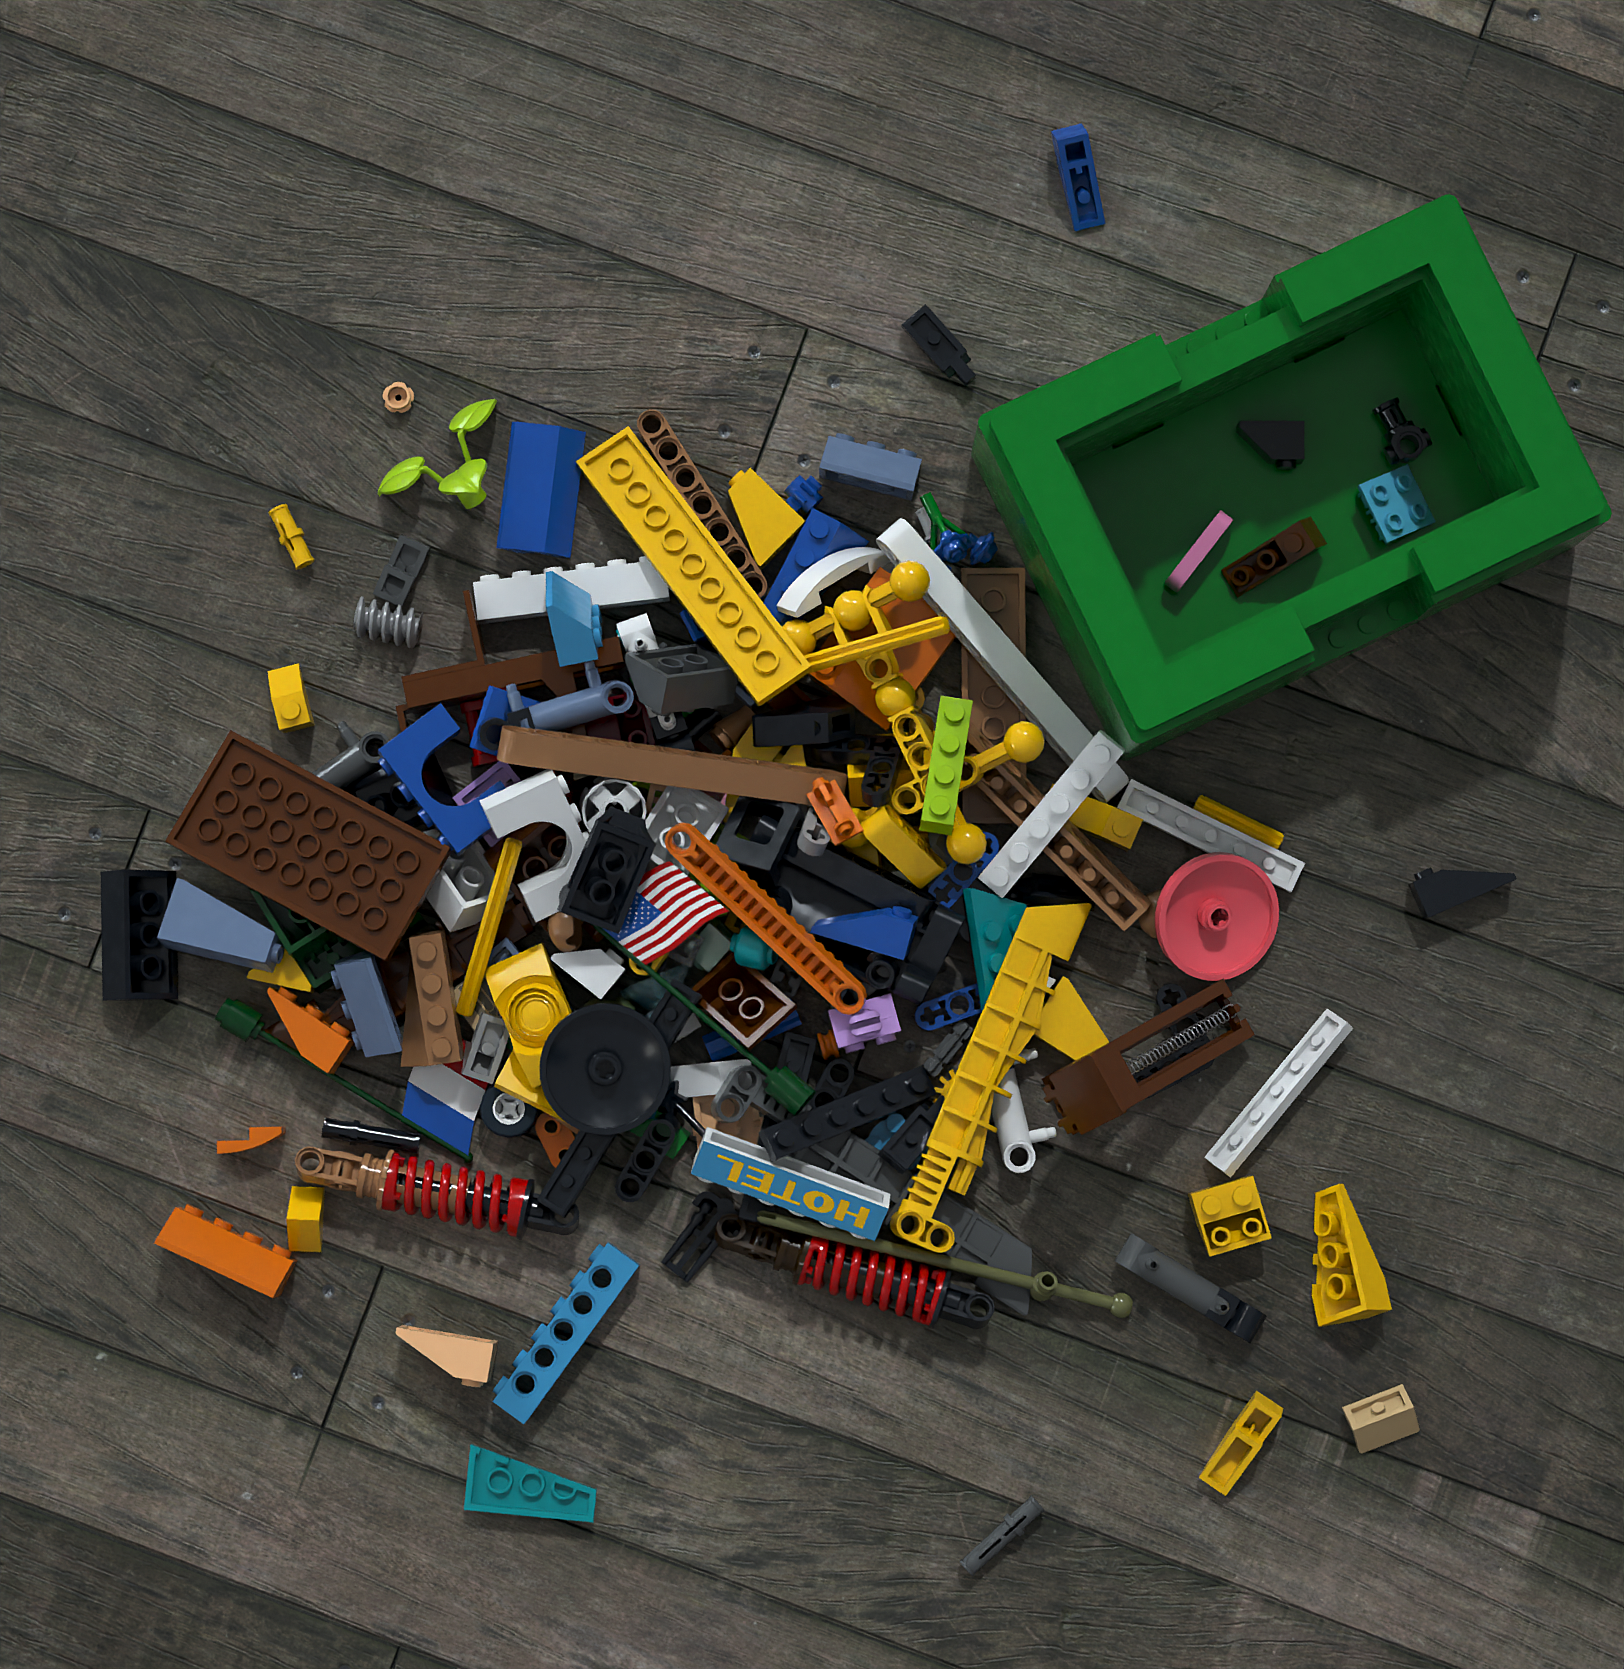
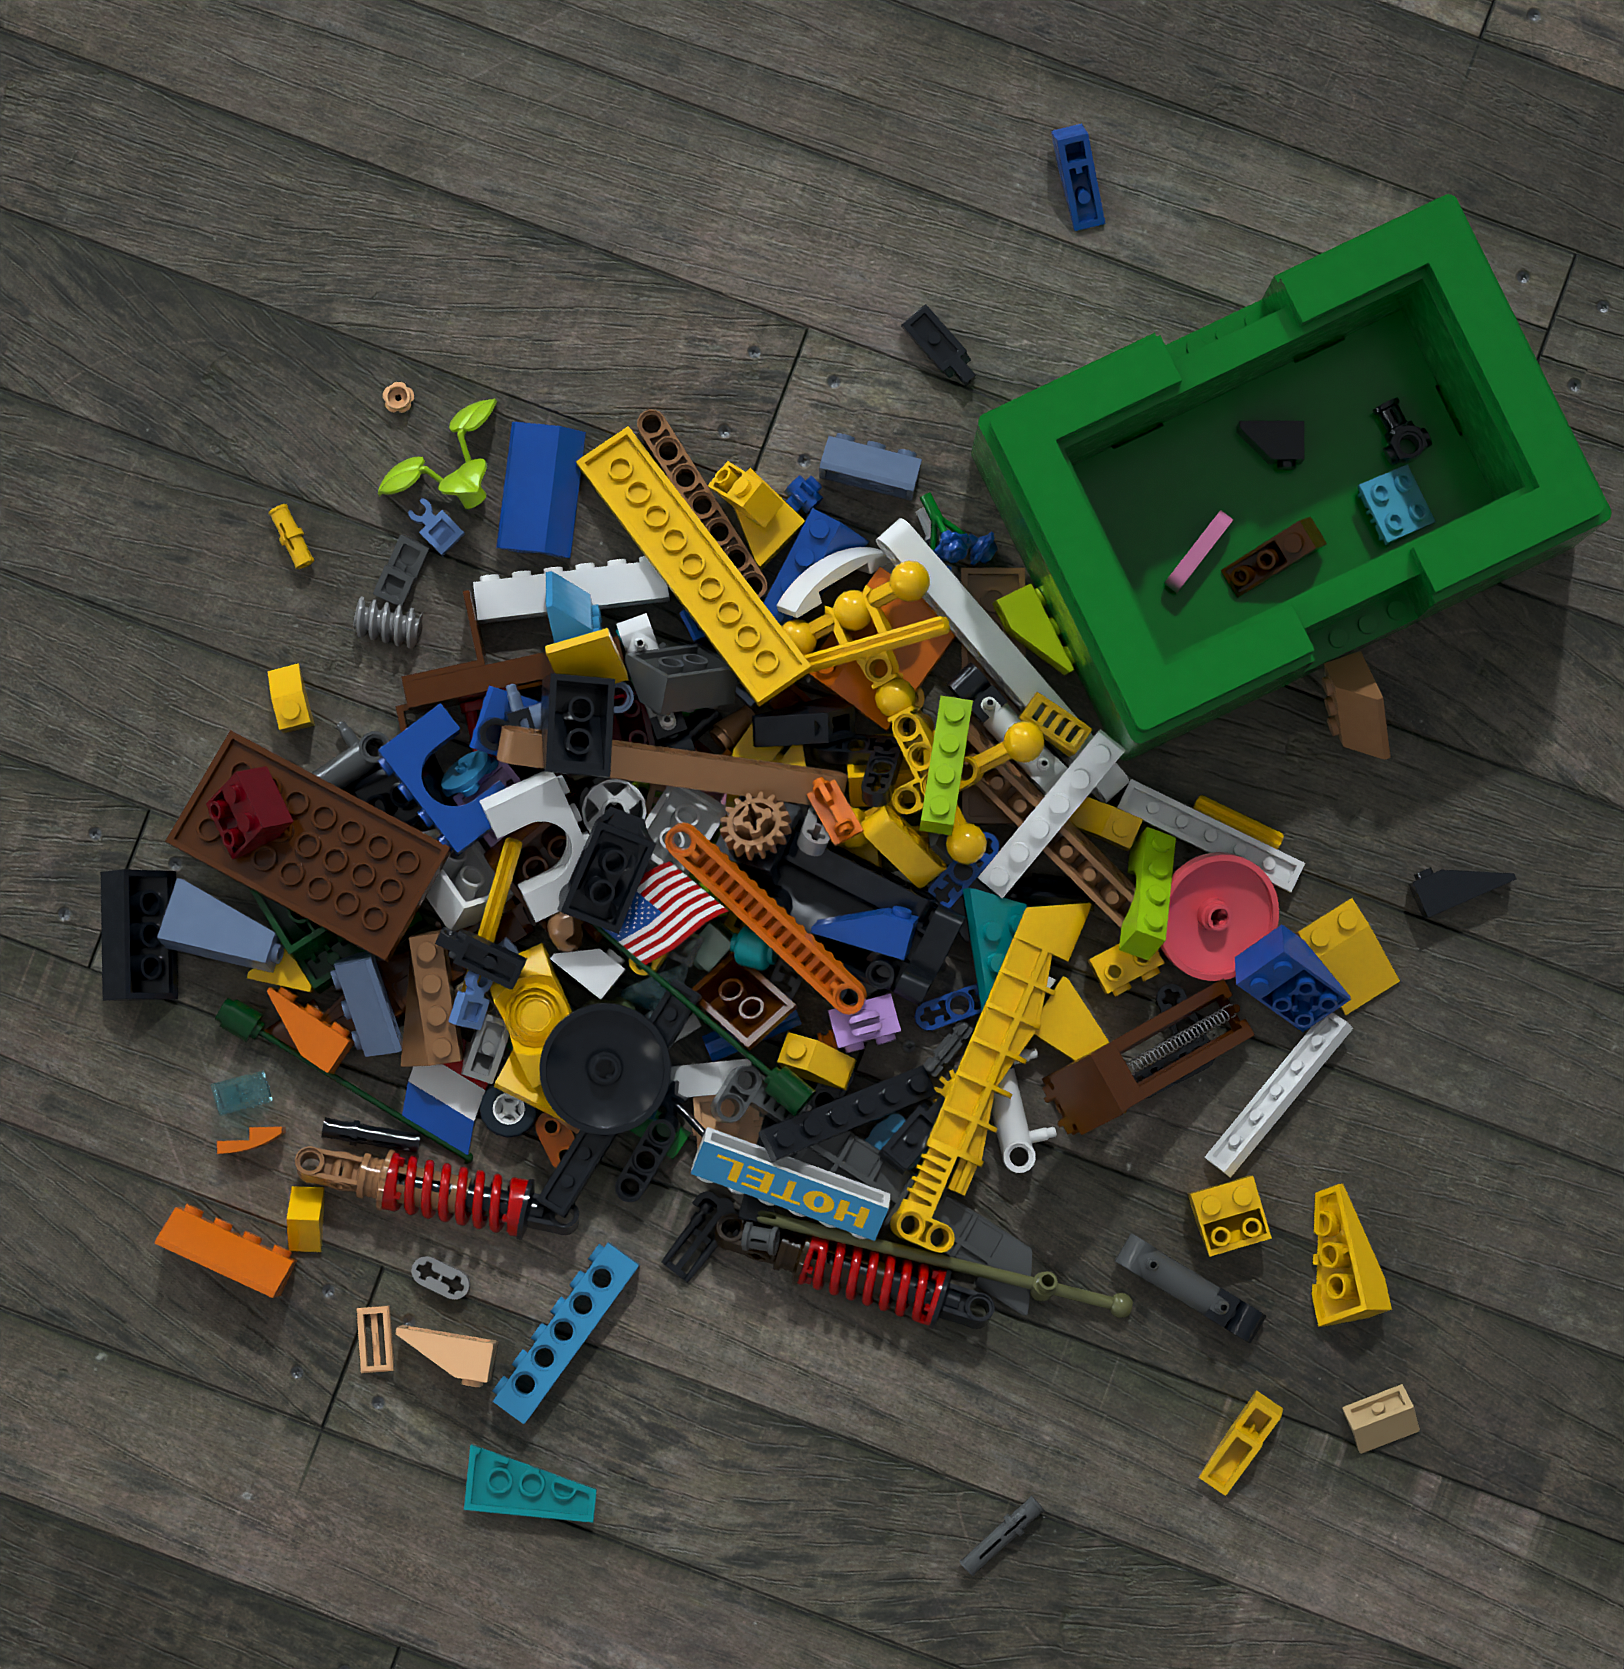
none -> dark red slope [206,766,294,860]
none -> clear light blue slope [210,1070,273,1116]
none -> light nougat tile [357,1306,394,1373]
none -> medium blue plate [408,498,465,556]
none -> light grey beam [411,1256,471,1300]
none -> black hinge [435,927,527,990]
none -> dark azure piece [441,750,499,797]
none -> medium blue plate [448,970,493,1030]
none -> black slope [541,673,615,778]
none -> yellow tile [545,628,628,684]
none -> yellow slope [708,461,784,528]
none -> medium nougat gear [720,792,792,860]
none -> dark grey bush [741,1222,780,1256]
none -> yellow slope [777,1032,856,1091]
none -> piece [946,662,1068,795]
none -> neon yellow slope [992,583,1074,675]
none -> yellow slope [1018,692,1092,757]
none -> yellow brick [1087,943,1164,997]
none -> lime arch [1119,827,1176,960]
none -> blue slope [1235,924,1351,1032]
none -> yellow slope [1295,898,1400,1016]
none -> medium nougat slope [1321,651,1391,760]

